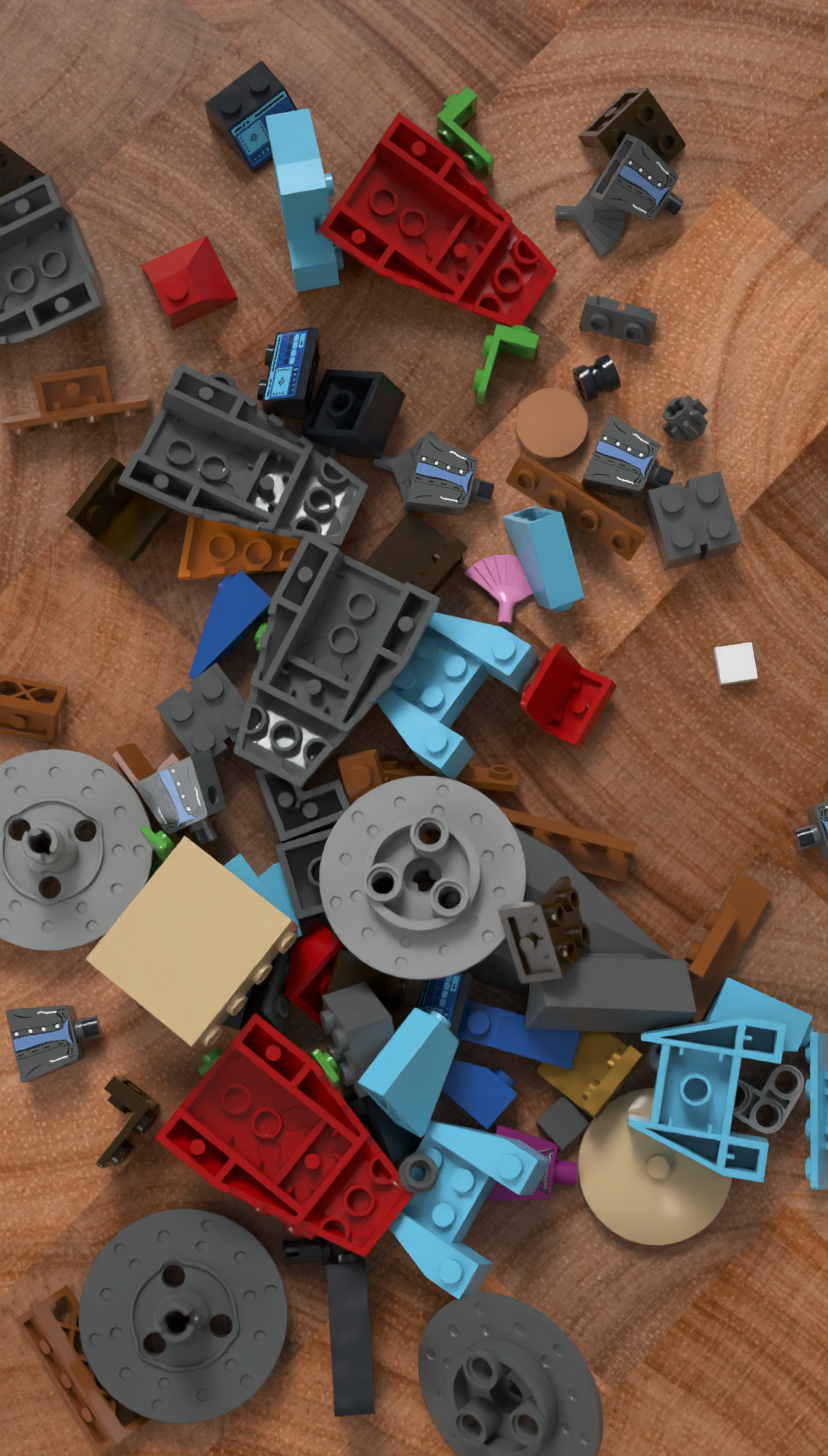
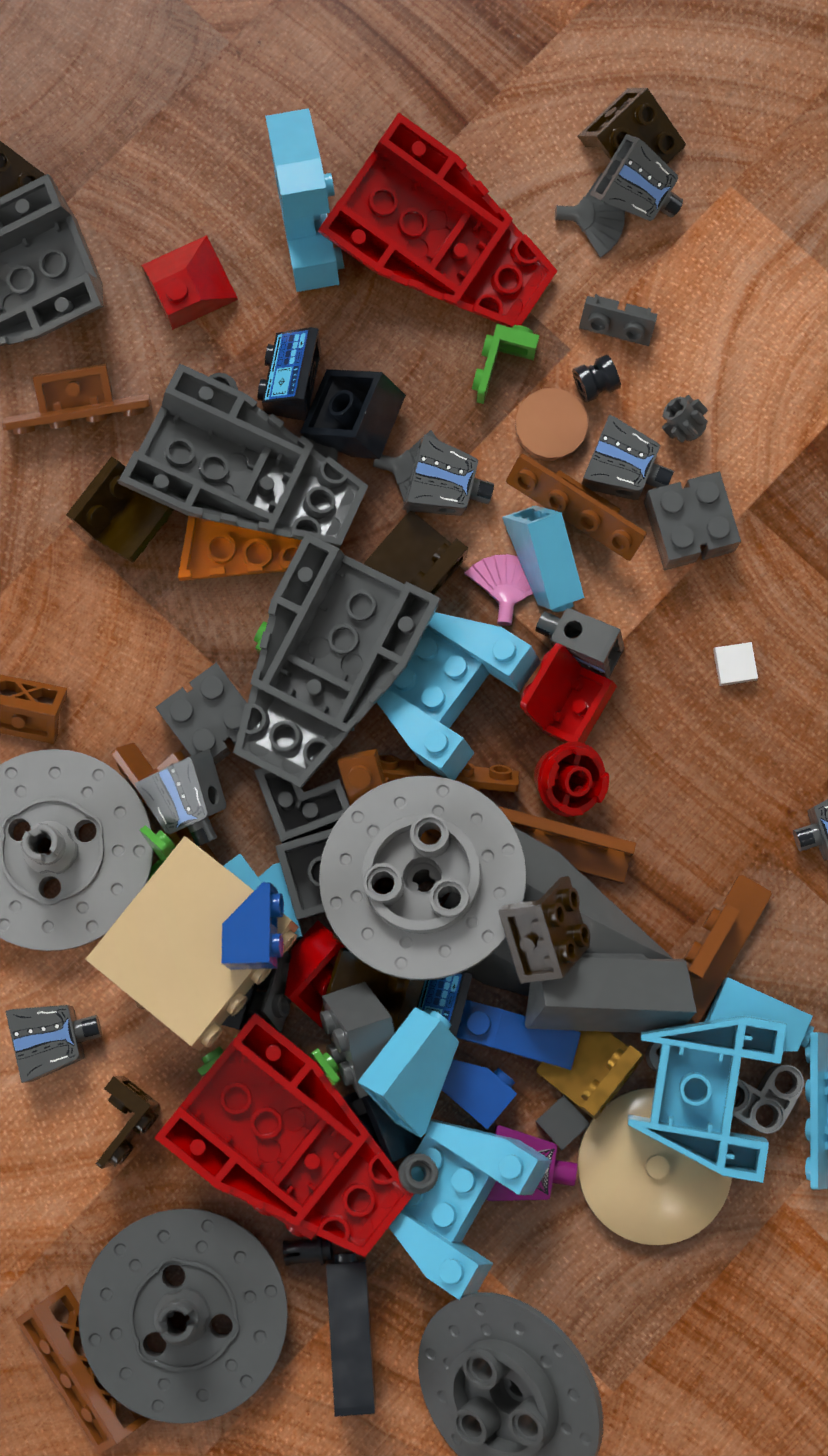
blue slope [189,570,271,680] -> none
black slope [205,60,298,174] -> none
bright green bracket [436,87,494,177] -> none
none -> blue slope [222,882,284,970]
none -> red cone [534,742,609,817]
none -> dark grey torso [535,608,625,679]

